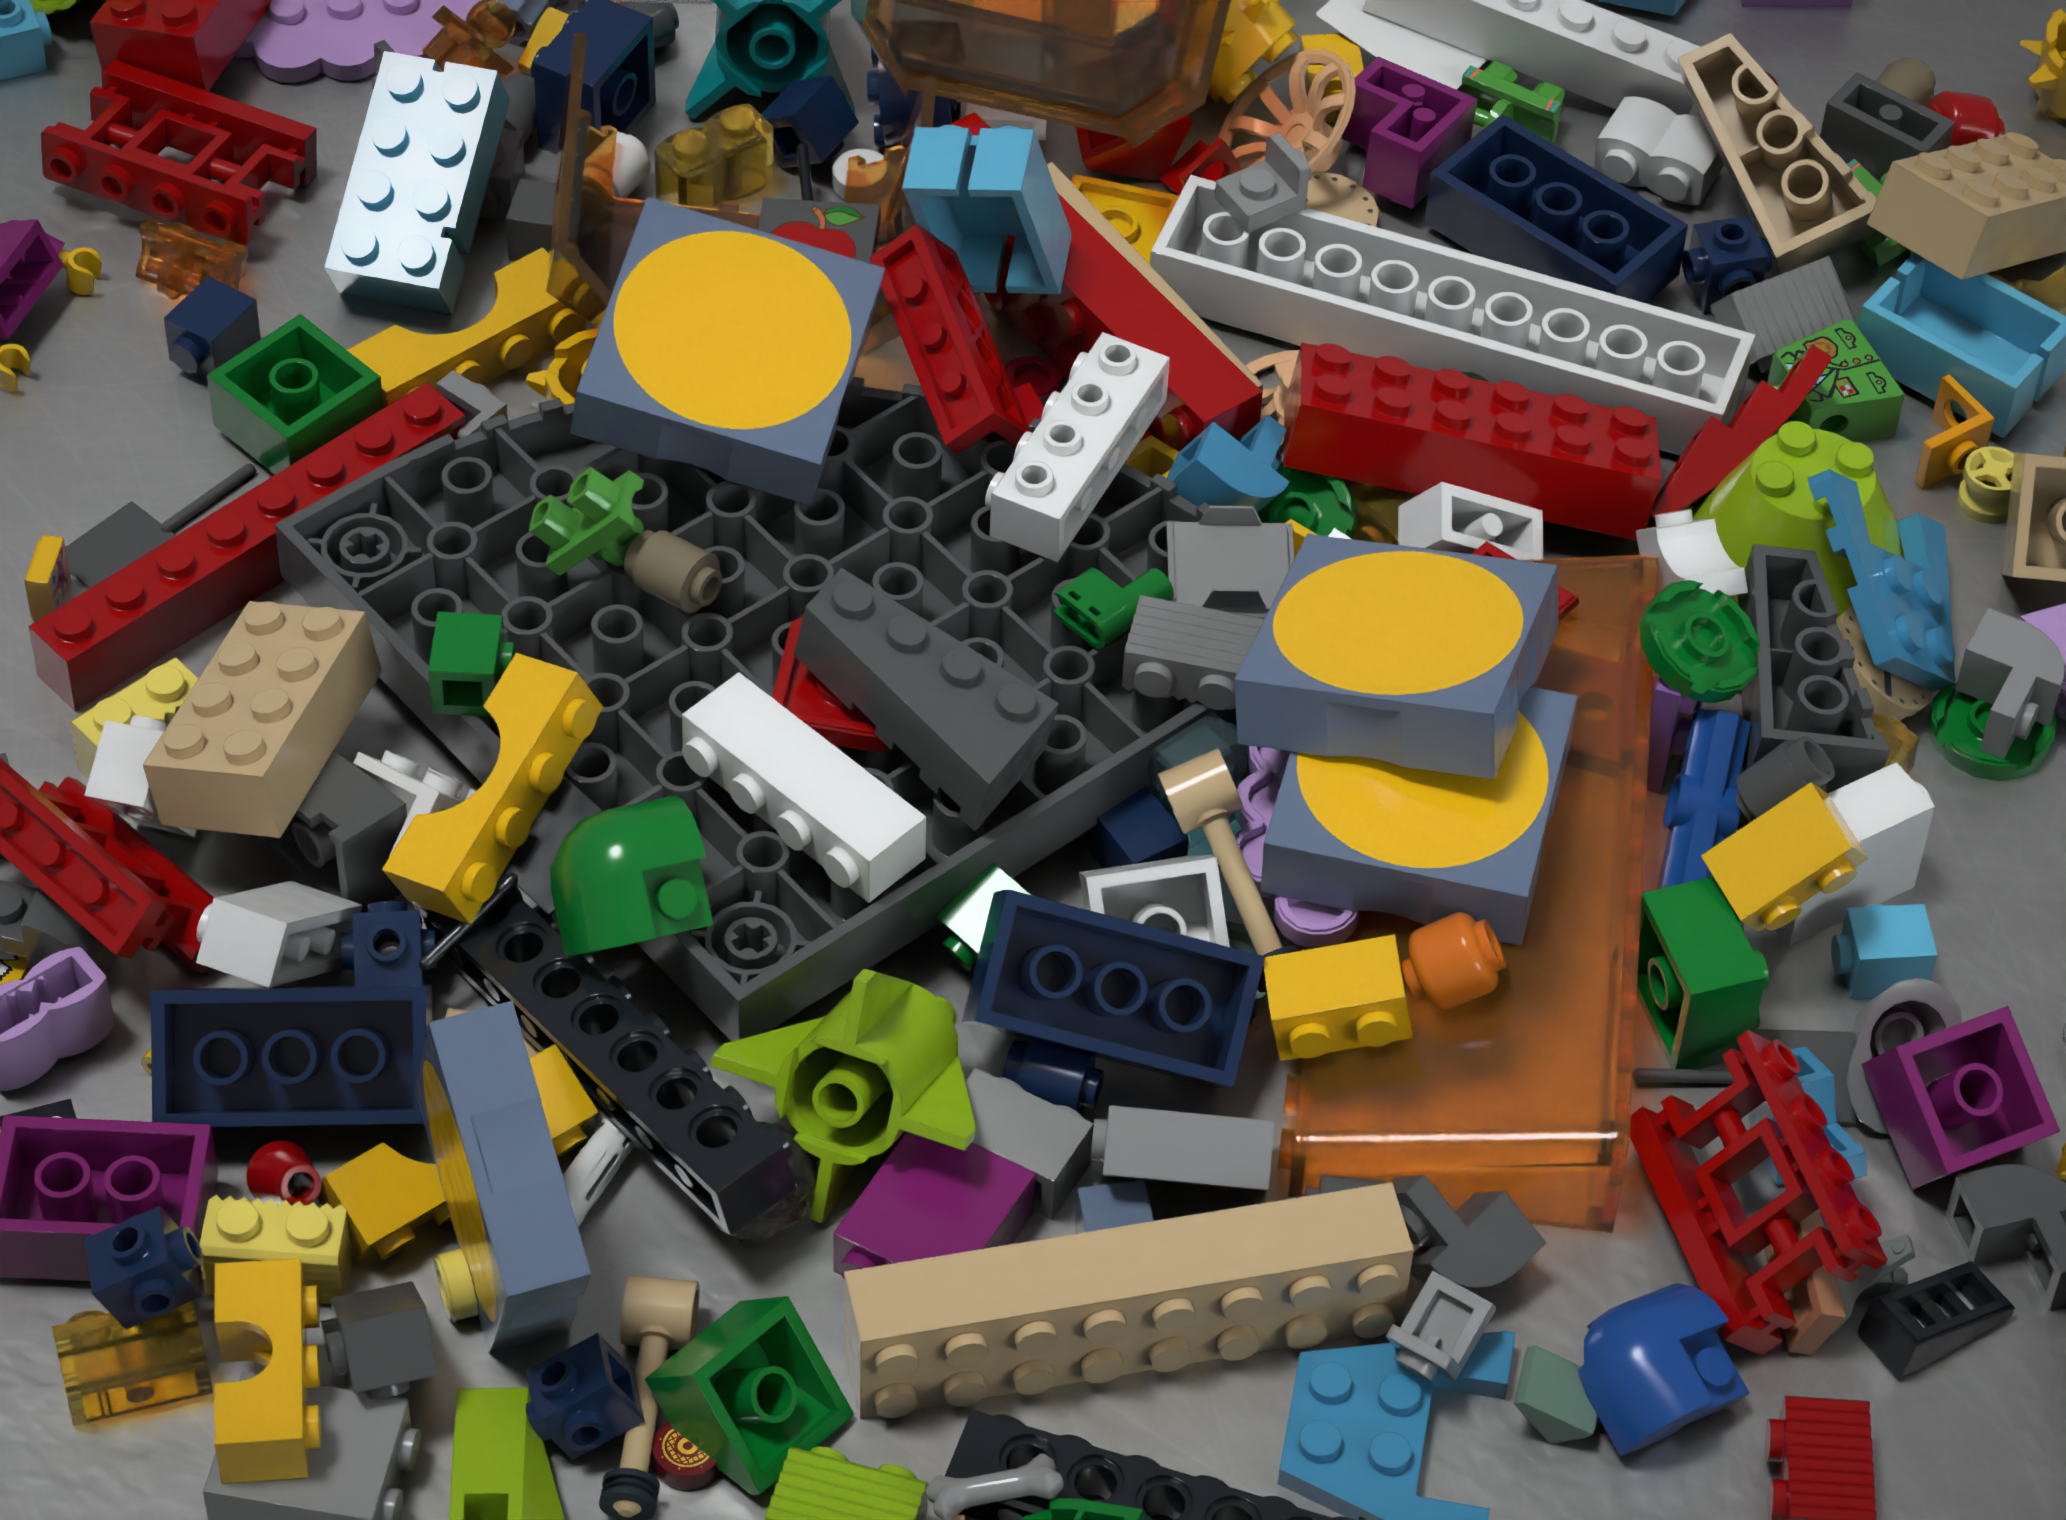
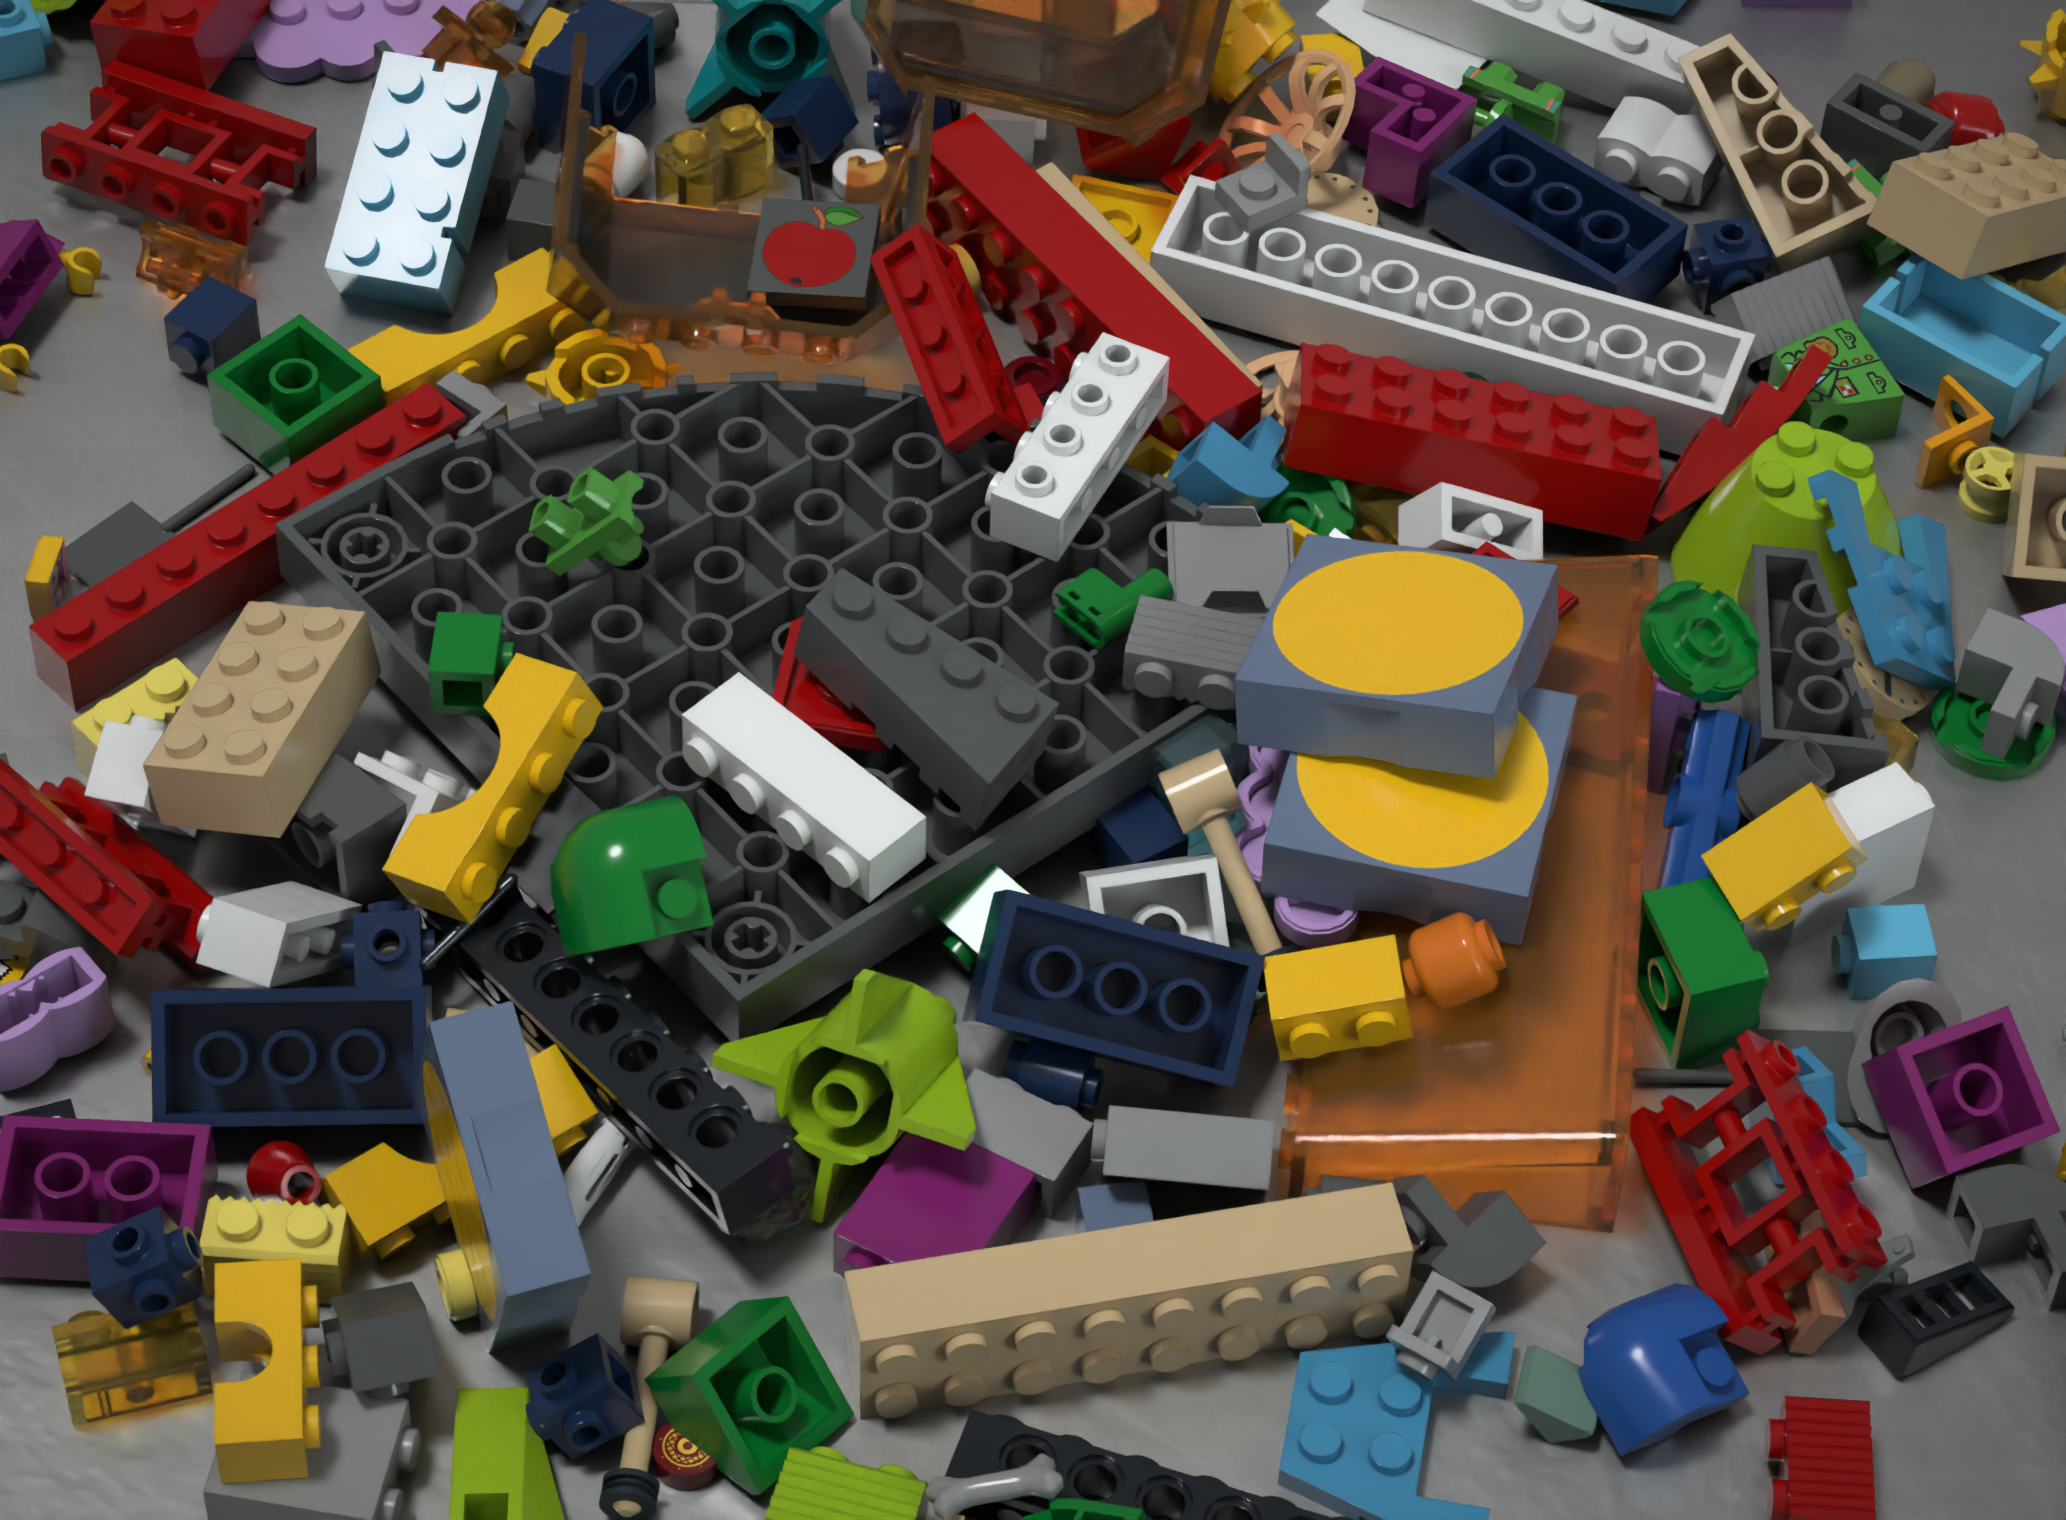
tile [570,197,885,505] -> none
dark tan brick [624,530,722,613] -> none
medium azure piece [902,125,1072,294] -> none
white arch [1636,509,1748,603] -> none

